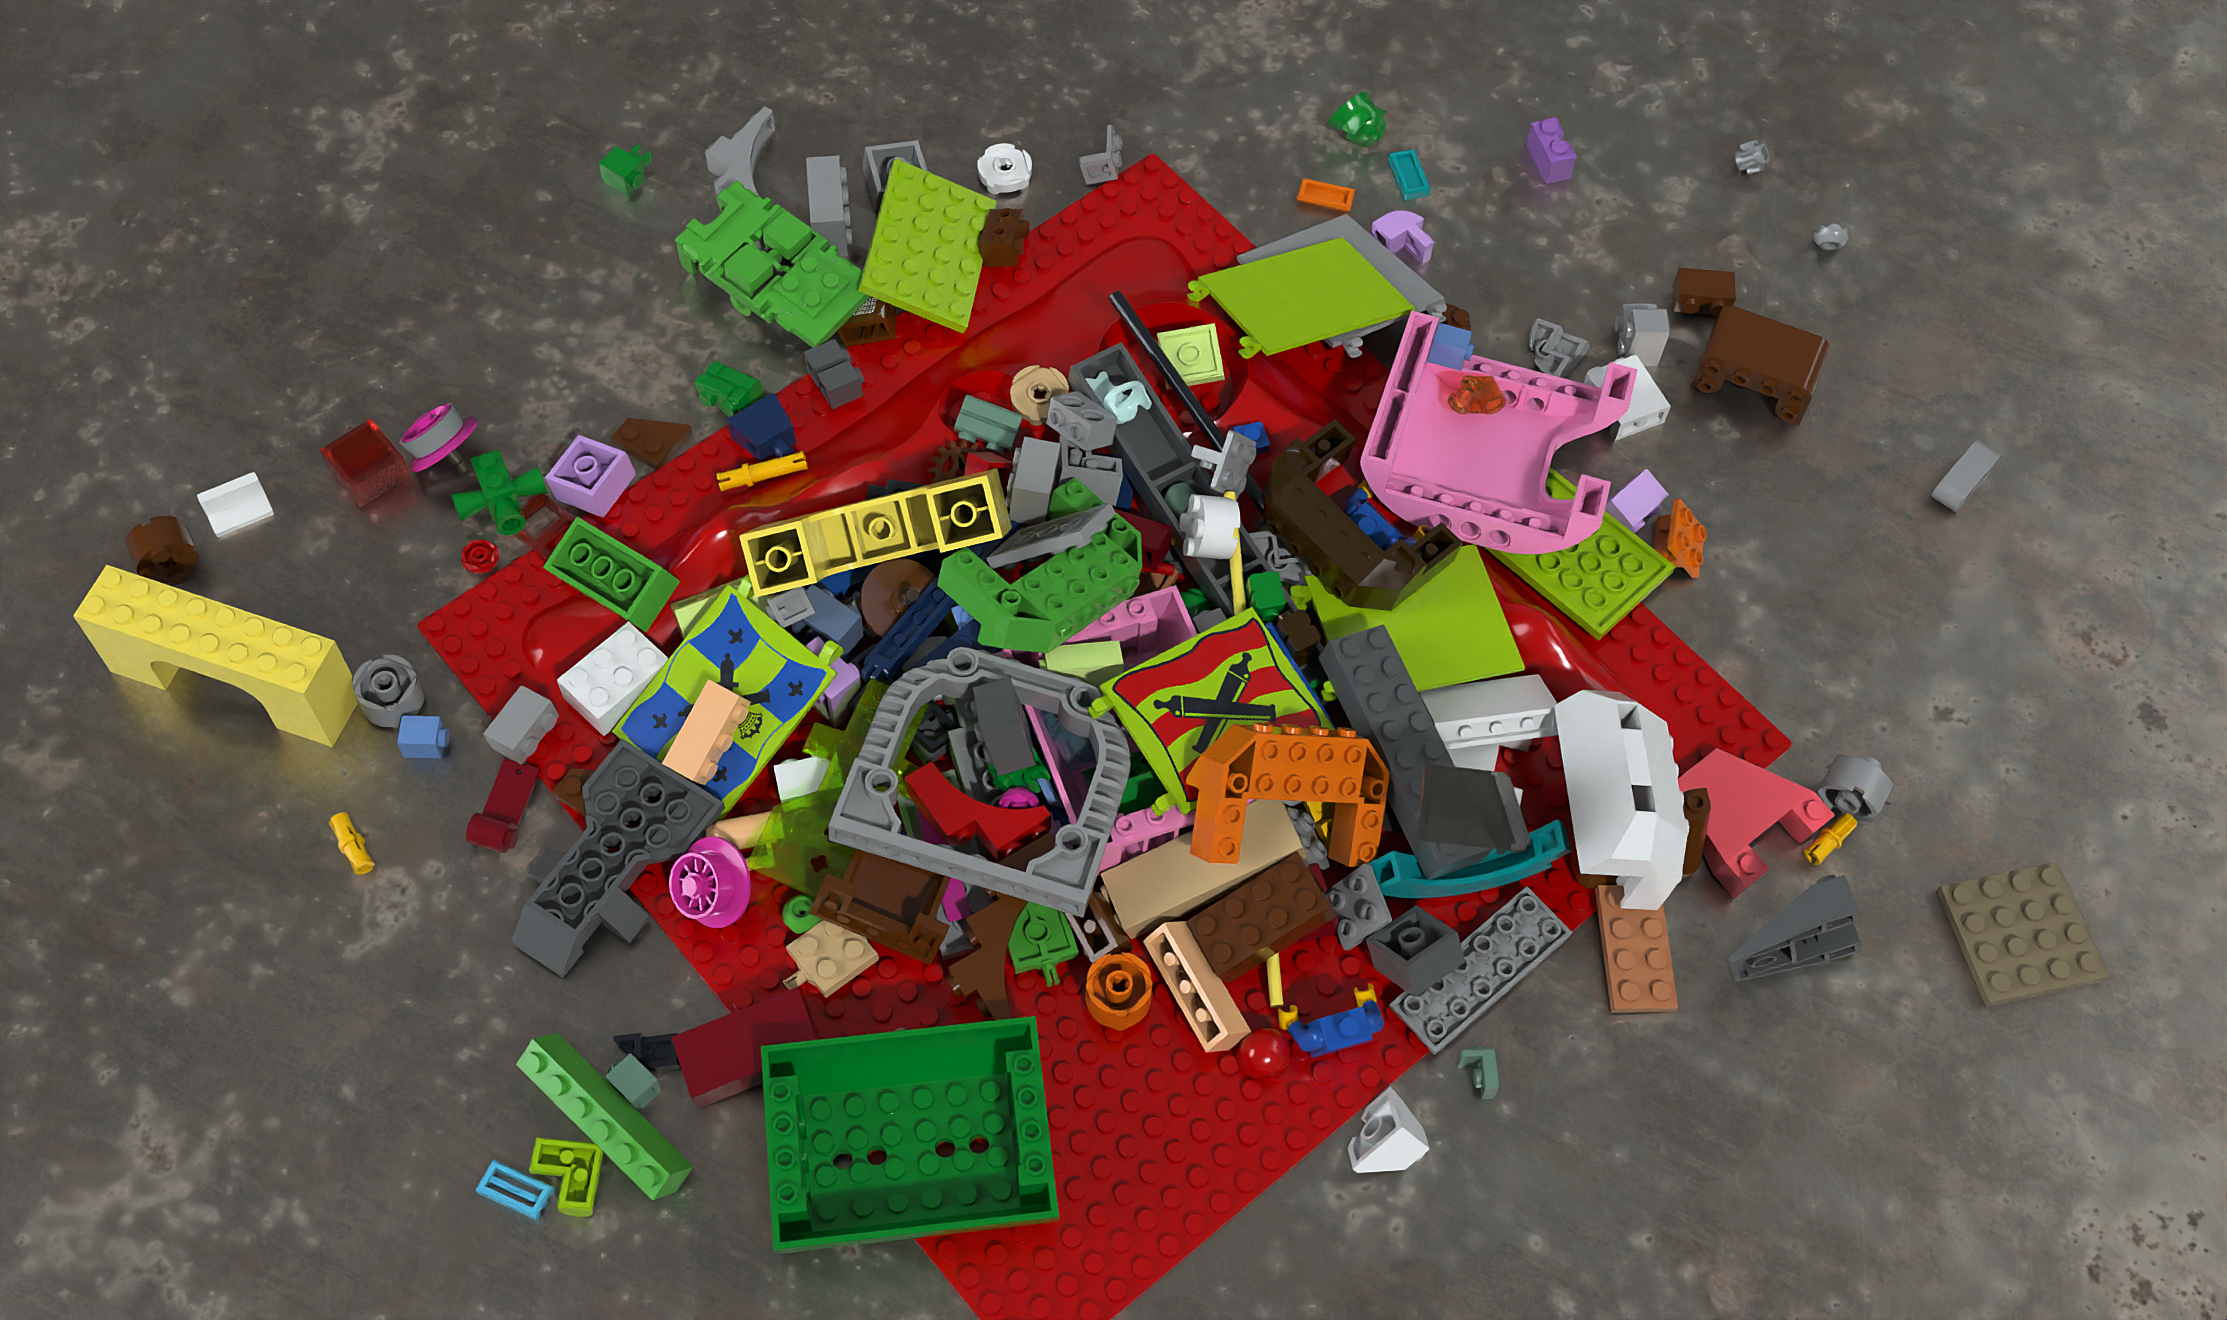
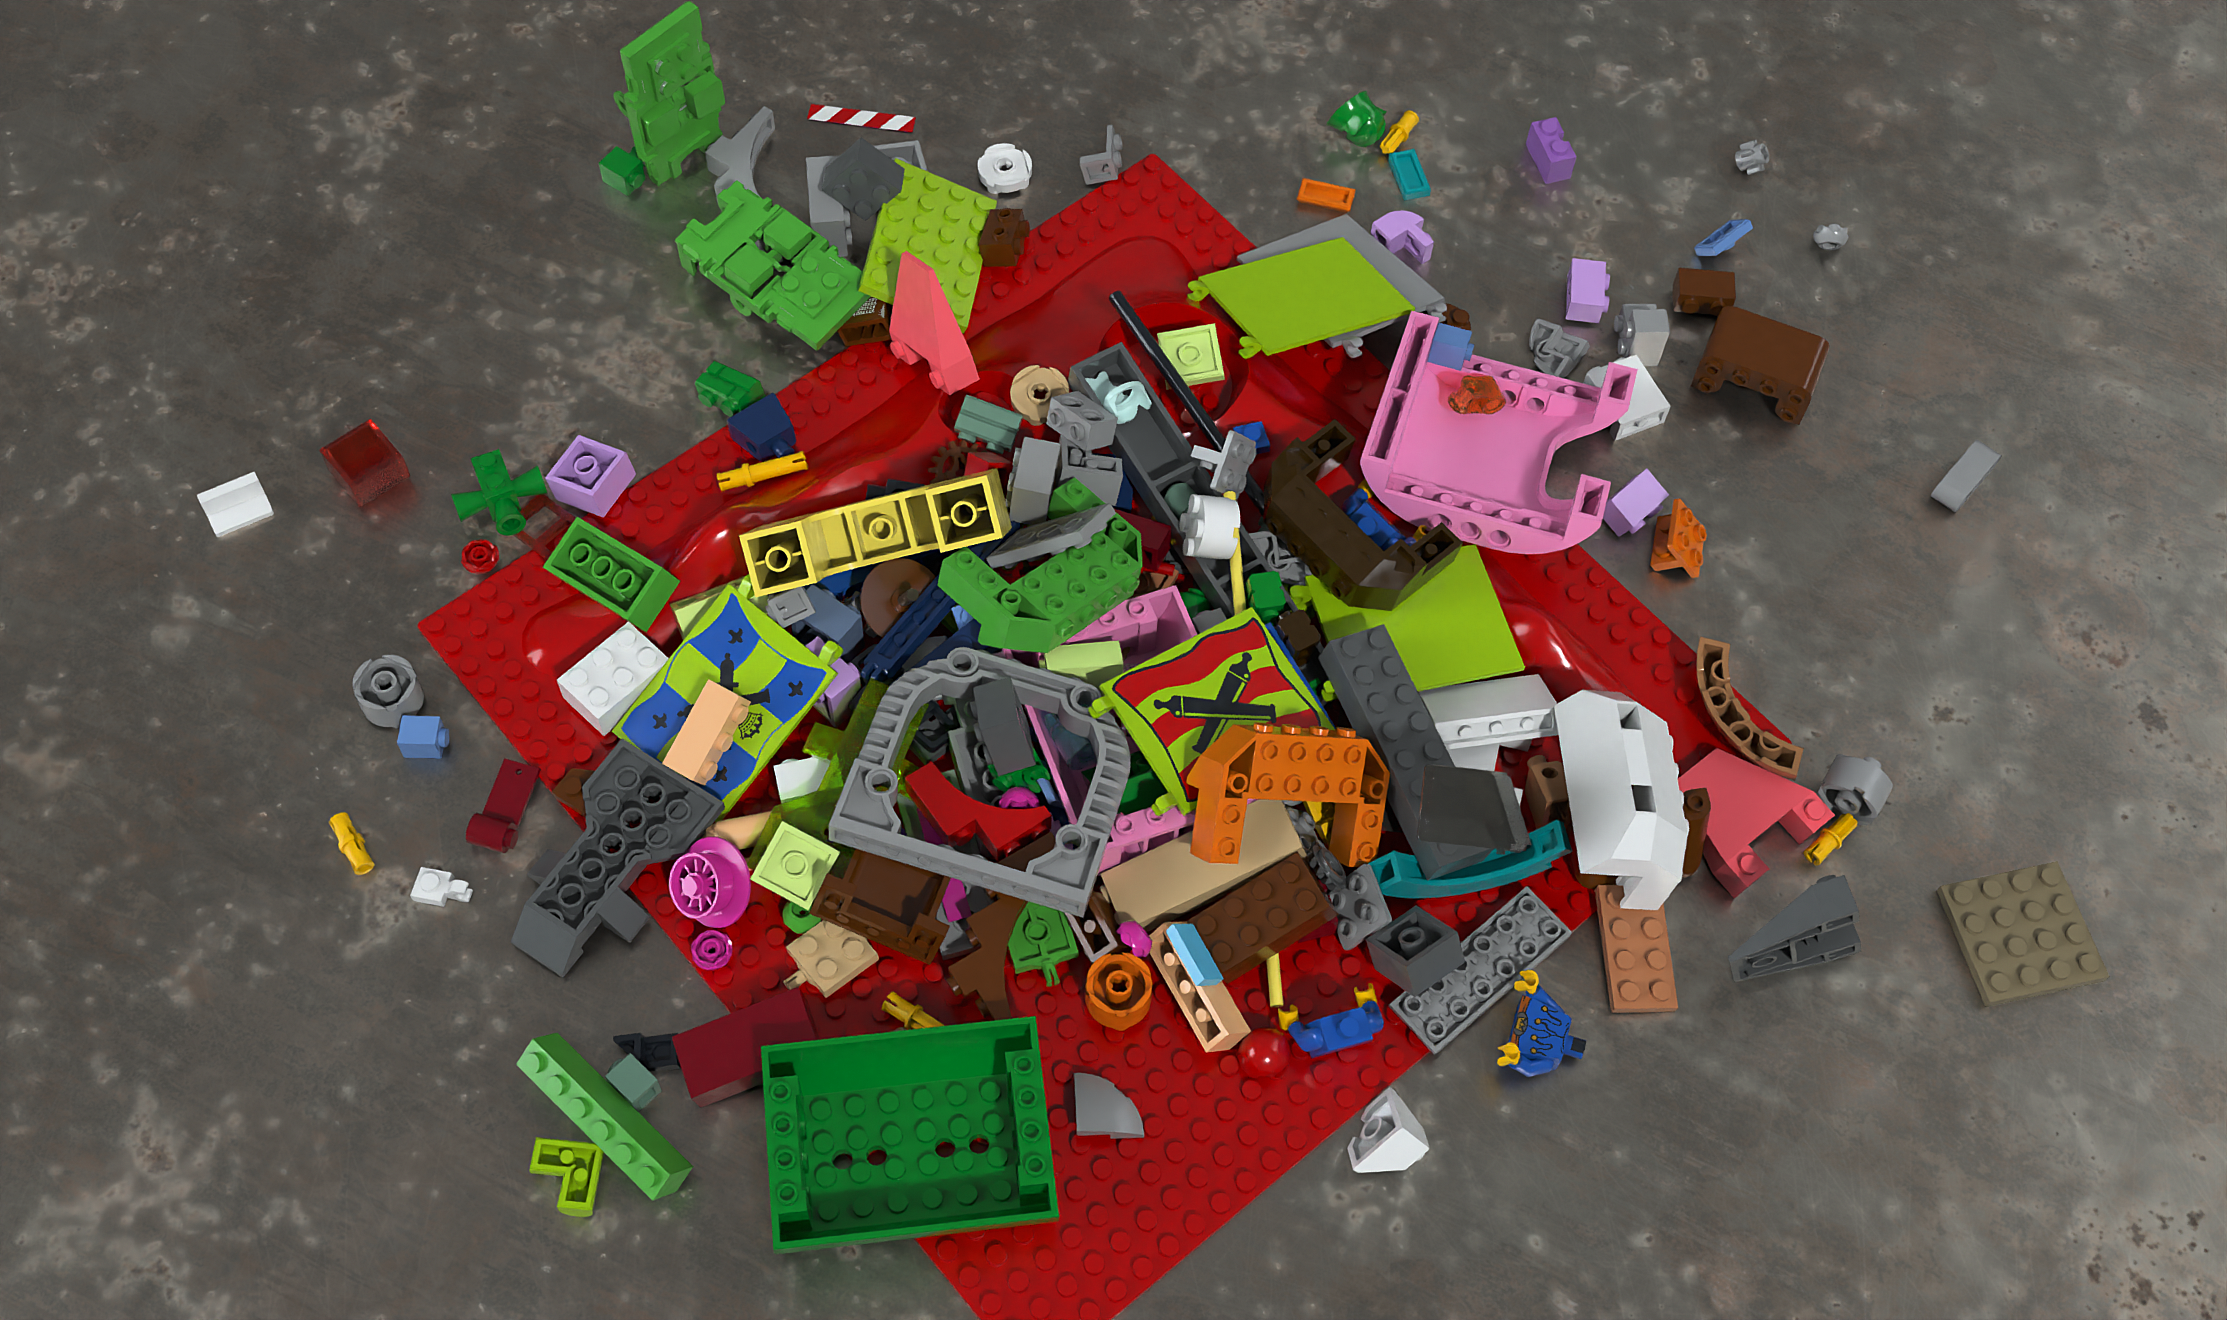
light yellow arch [73,565,358,747] -> none
reddish brown brick [125,516,200,585] -> none
piece [400,403,478,474] -> none
medium azure tile [475,1159,555,1221] -> none
light grey brick [483,685,559,765] -> none
reddish brown wing [610,418,692,470] -> none
dark grey piece [803,339,864,409] -> none
sand green bracket [1458,1046,1499,1099] -> none
lime plate [1484,467,1676,641] -> none
none -> white plate [410,867,473,907]
none -> bright green piece [613,1,725,186]
none -> dark pink plate [691,930,733,970]
none -> yellowish green plate [750,821,840,911]
none -> sticker [807,104,916,132]
none -> dark grey brick [822,137,905,221]
none -> yellow axle [882,992,945,1029]
none -> coral wedge [889,251,980,395]
none -> light grey brick [1074,1073,1144,1139]
none -> dark pink plate [1116,921,1153,958]
none -> medium azure tile [1166,924,1224,986]
none -> dark grey gear [1307,845,1346,893]
none -> yellow axle [1380,110,1419,155]
none -> torso [1497,970,1586,1077]
none -> medium nougat torso [1525,755,1572,830]
none -> lavender brick [1565,258,1610,323]
none -> medium blue plate [1694,219,1753,256]
none -> medium nougat brick [1696,637,1804,781]

